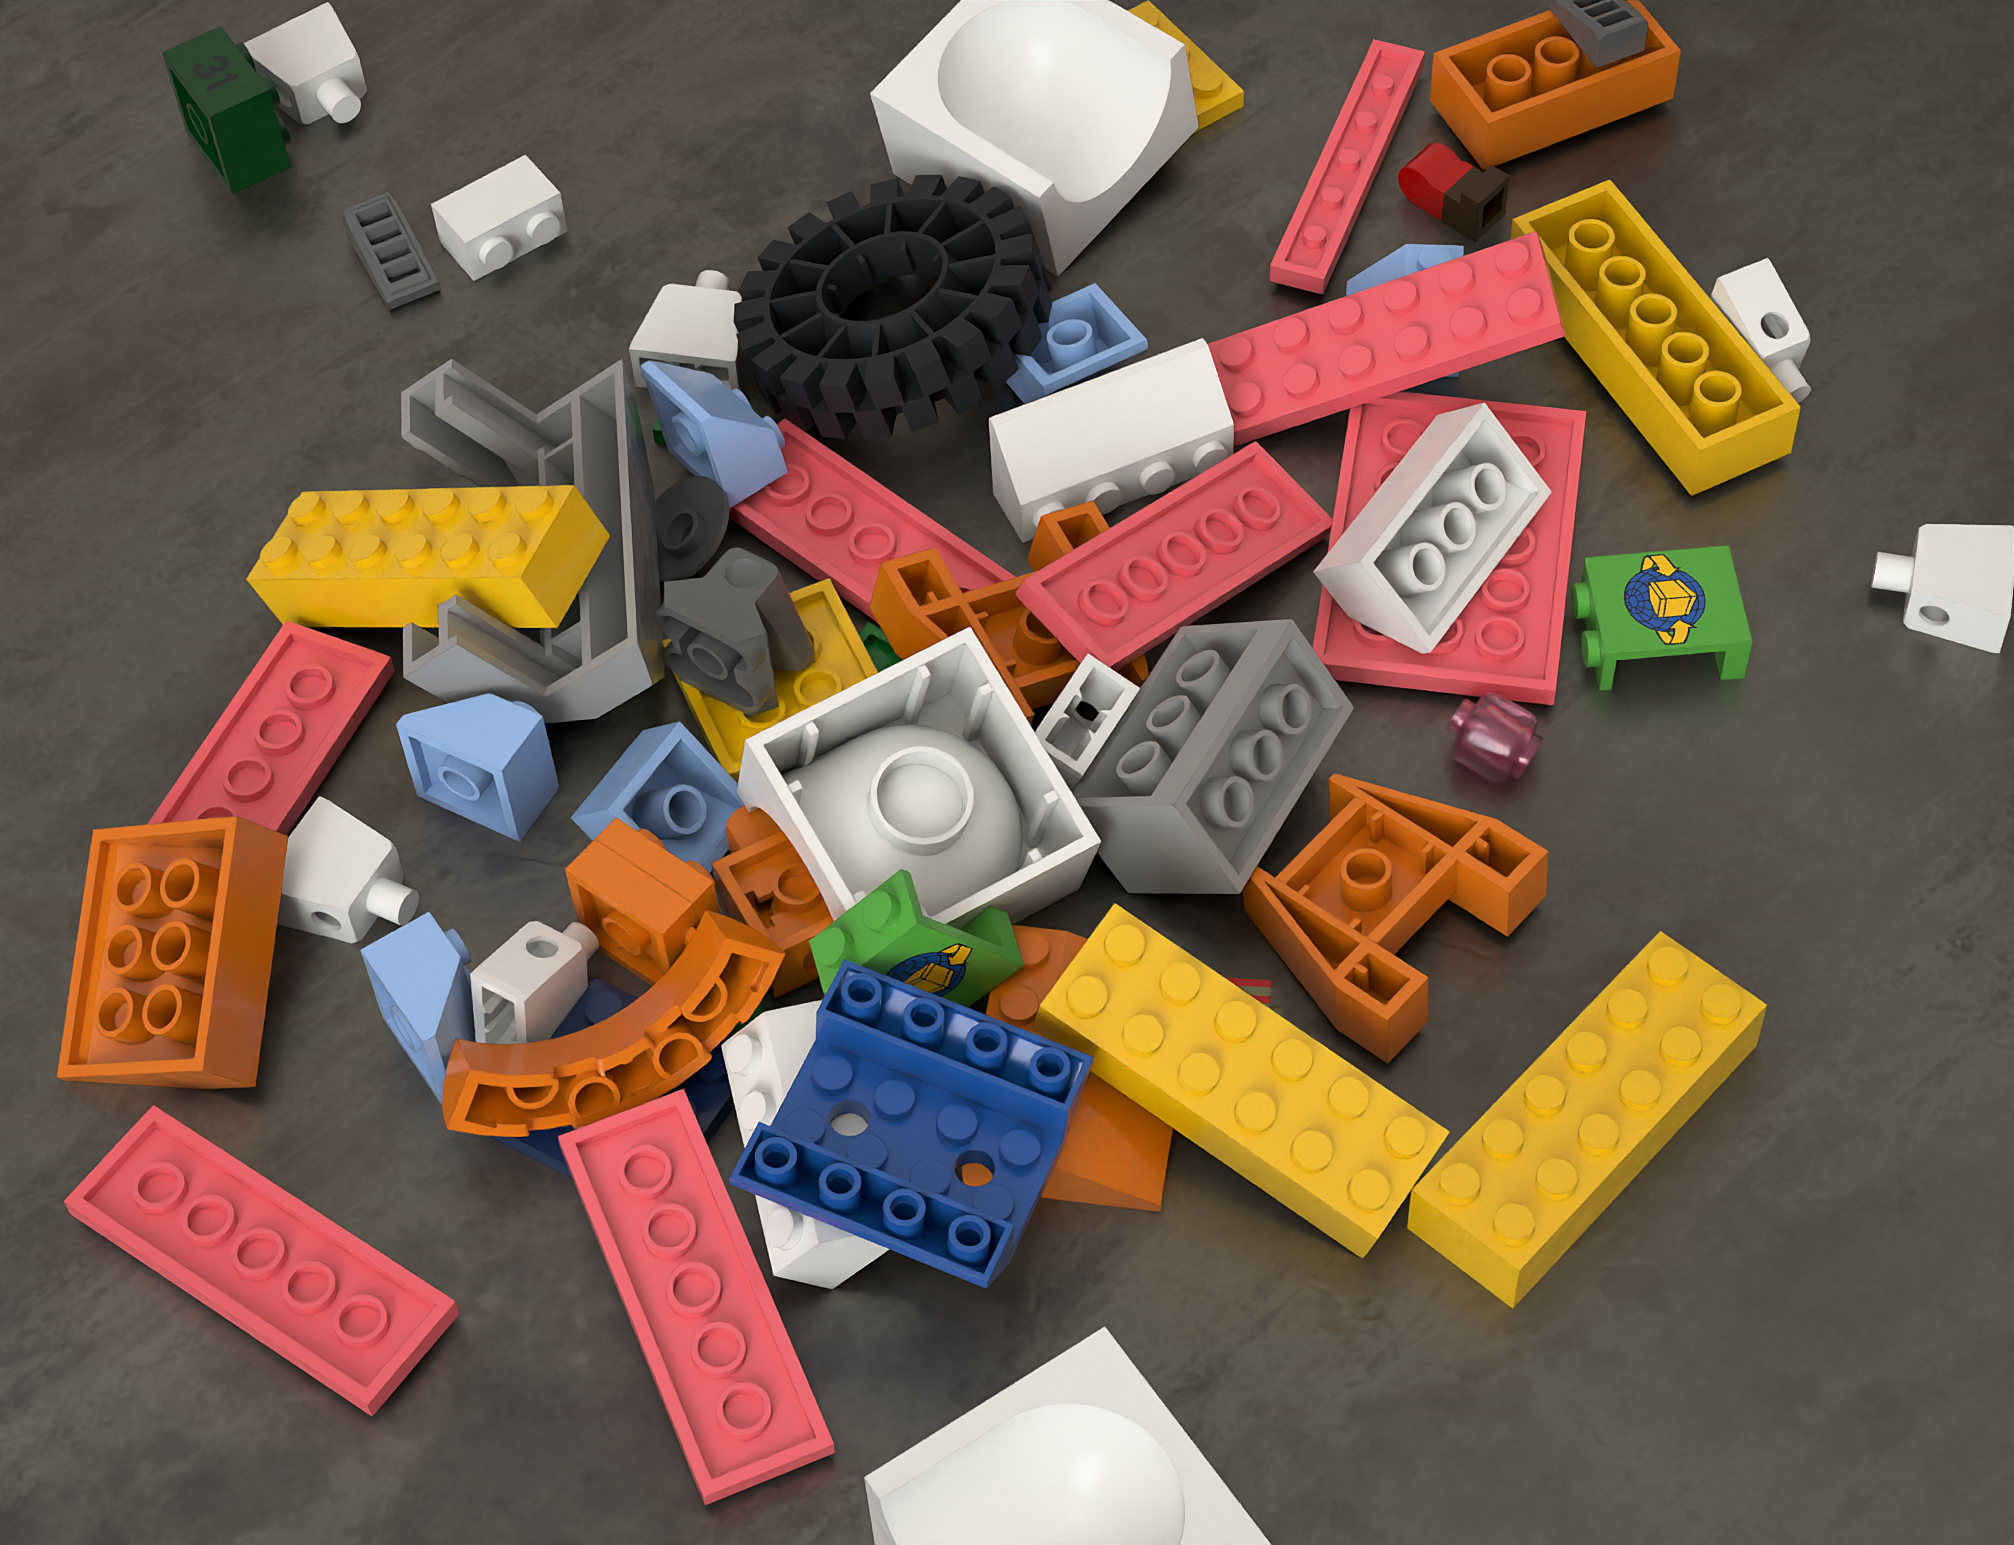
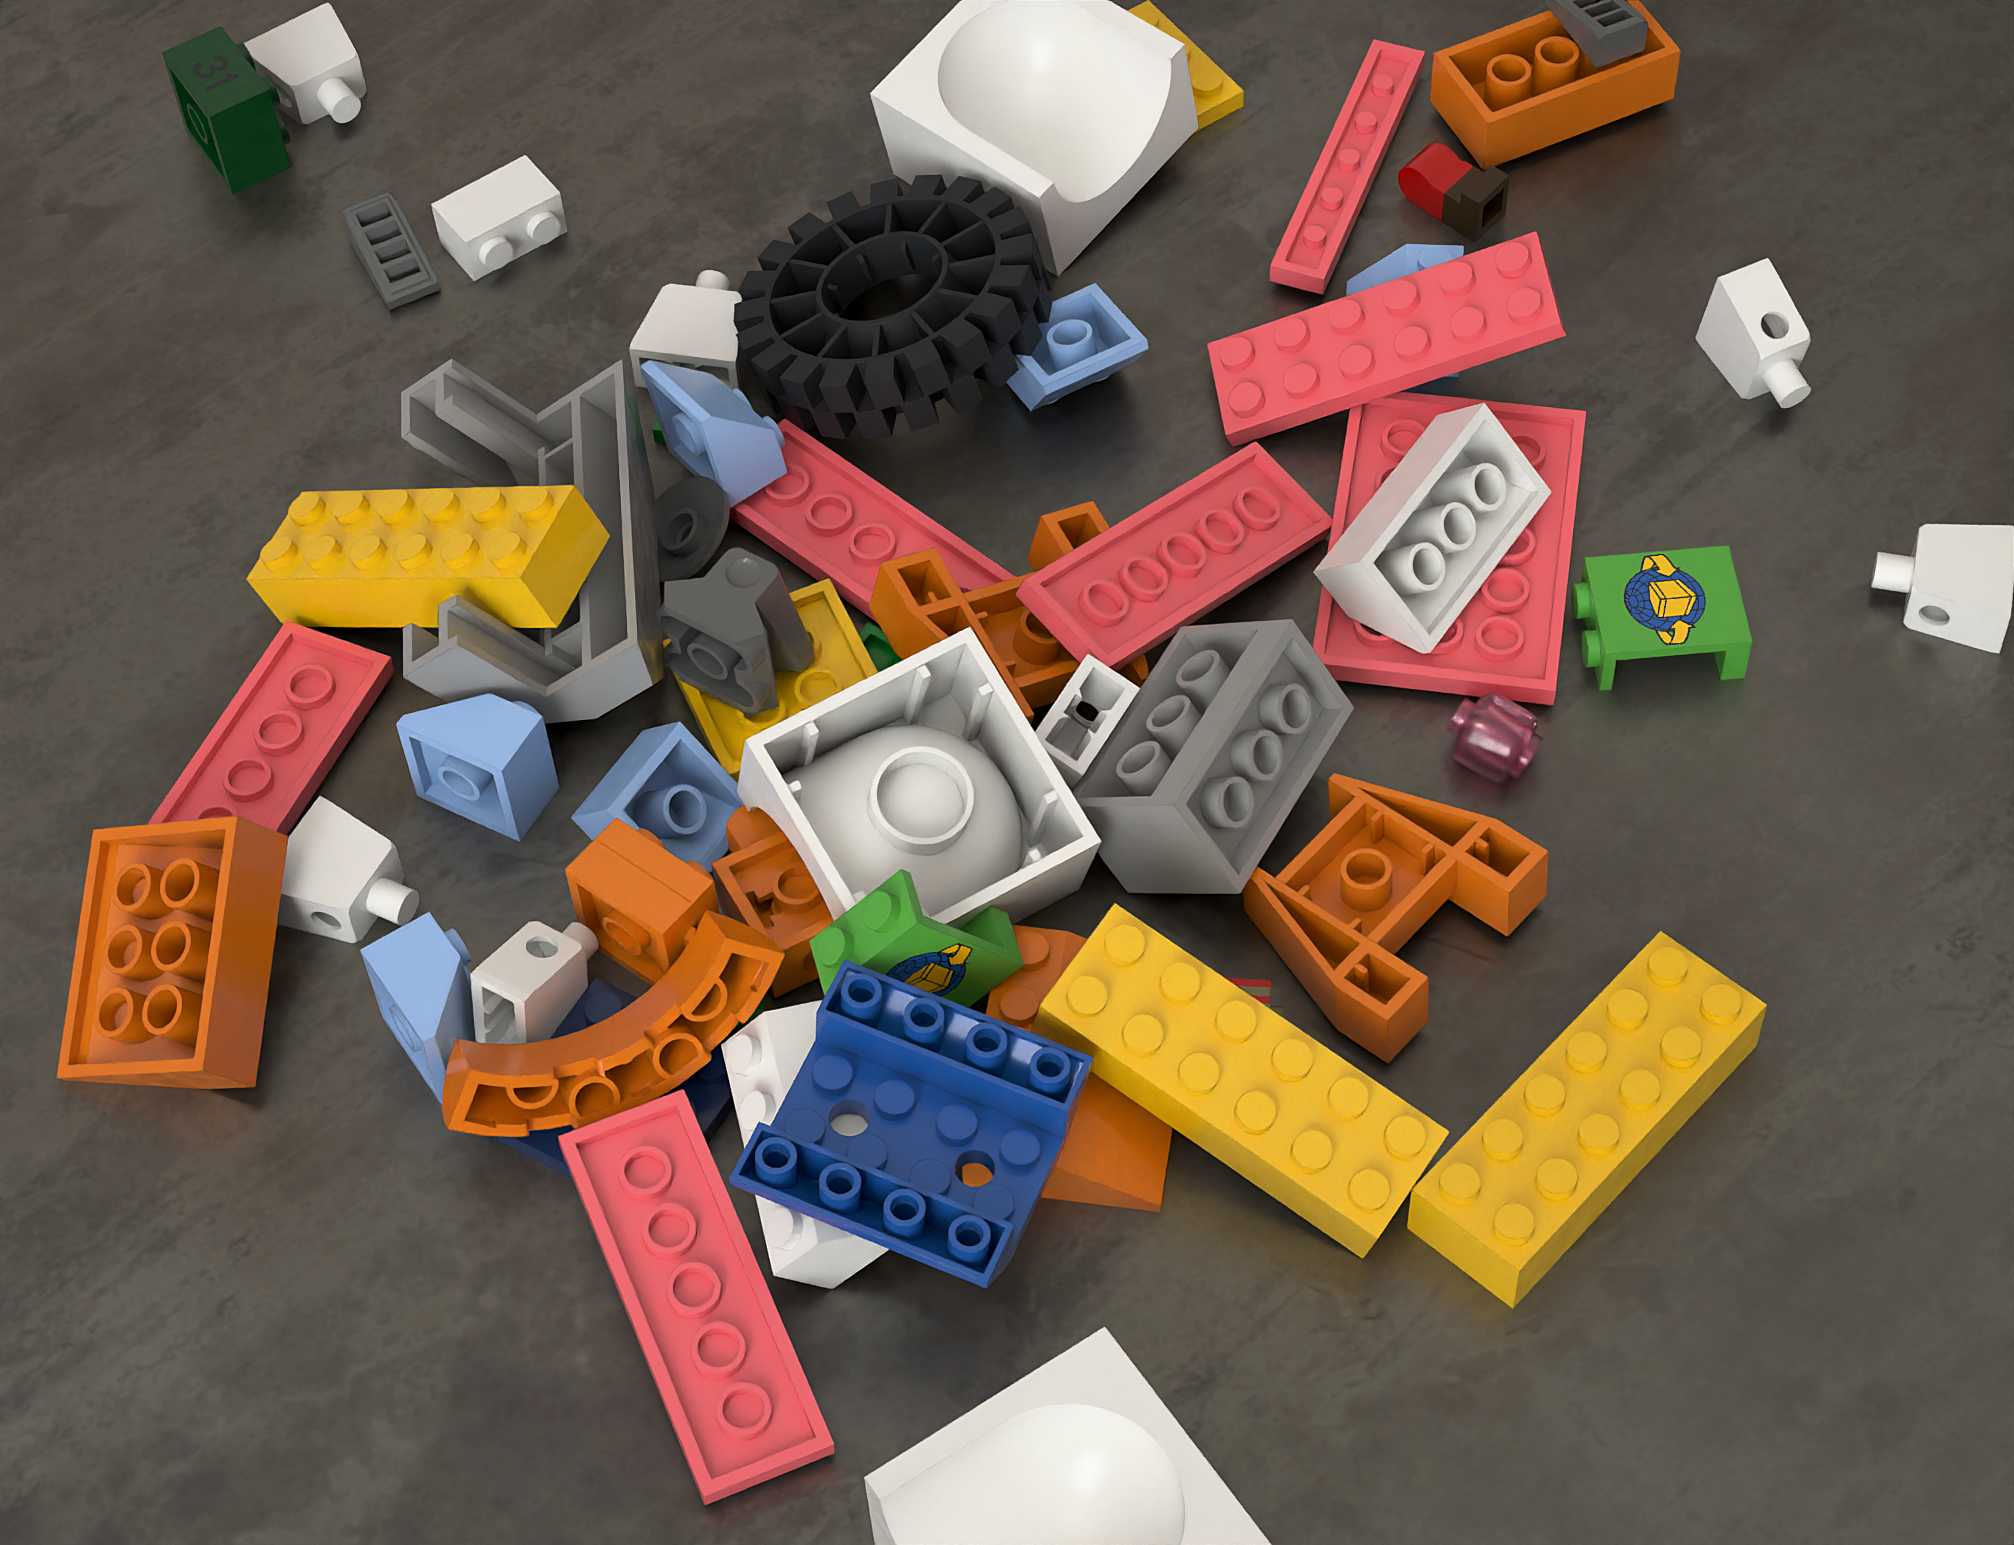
coral plate [64,1105,460,1417] -> none
white slope [989,338,1234,543] -> none
yellow brick [1510,179,1801,496] -> none

